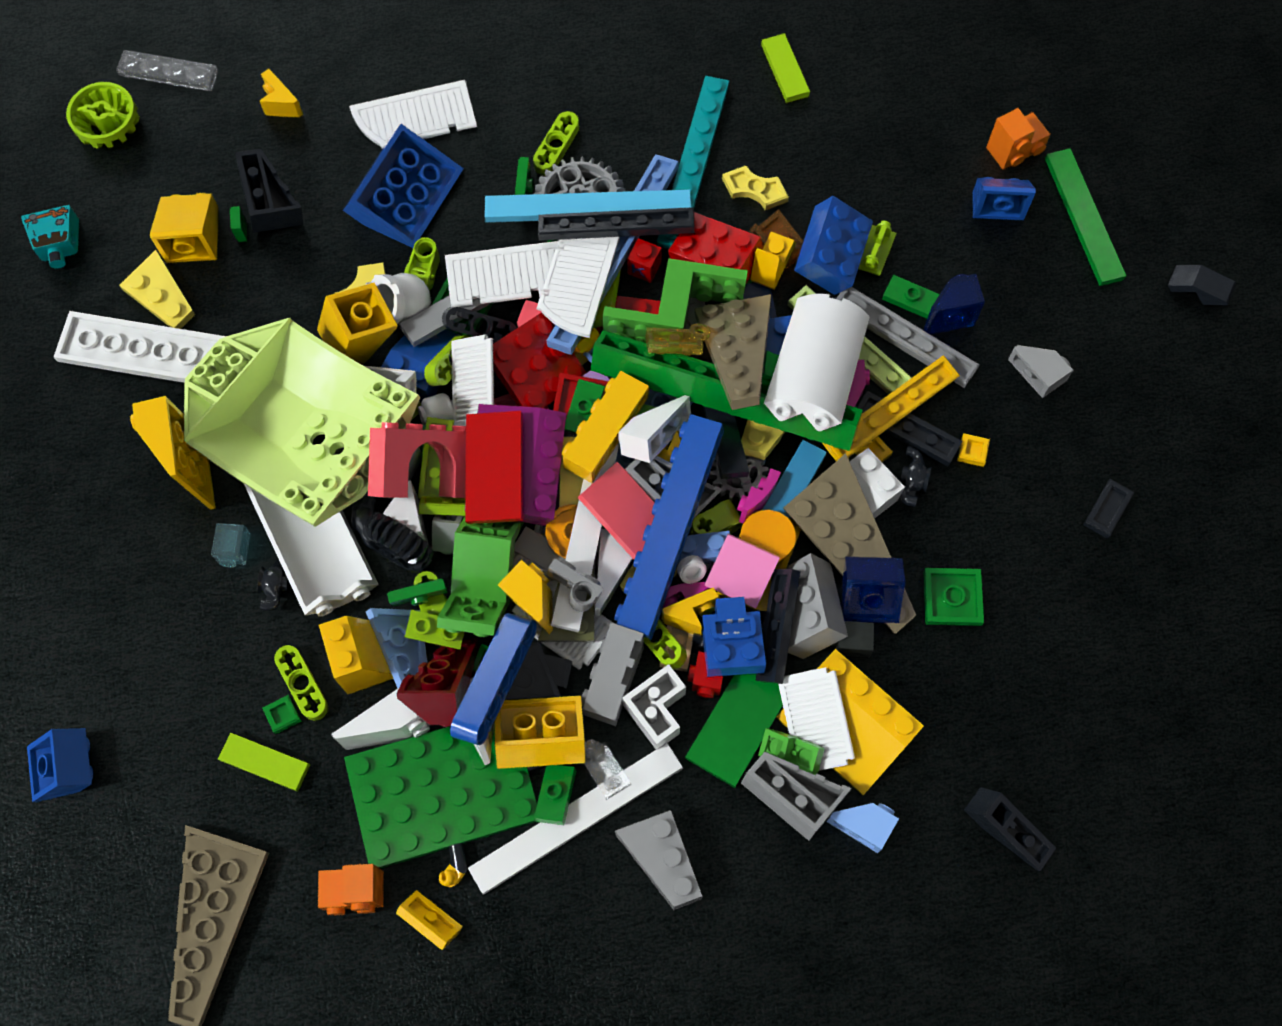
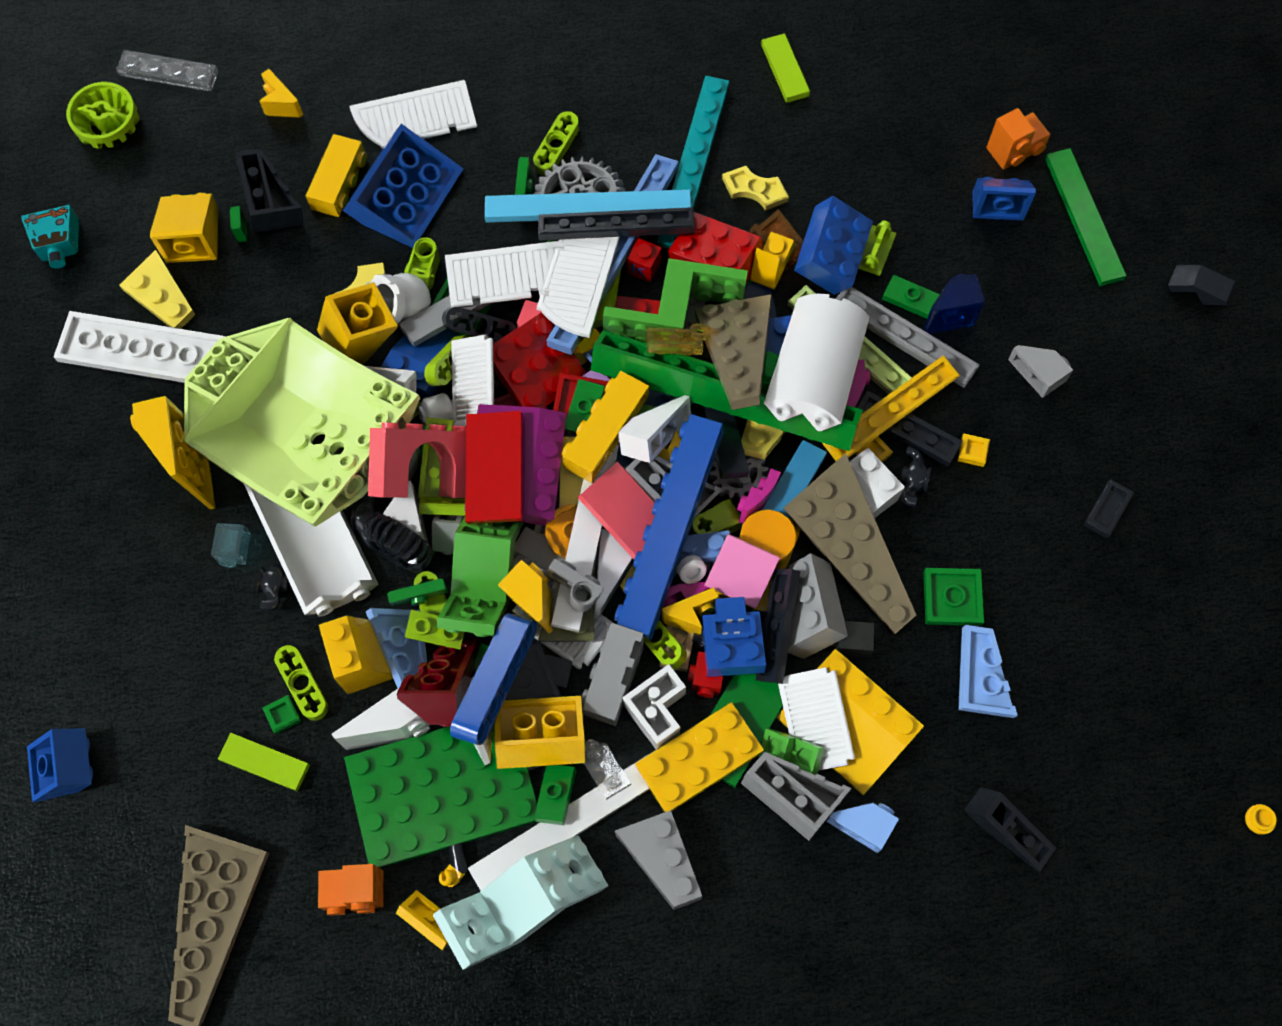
clear blue slope [842,557,905,623] -> none
none -> yellow brick [306,134,367,217]
none -> light aqua bracket [433,835,608,970]
none -> yellow plate [635,702,764,812]
none -> light blue wing [959,625,1018,718]
none -> yellow plate [1245,804,1276,835]

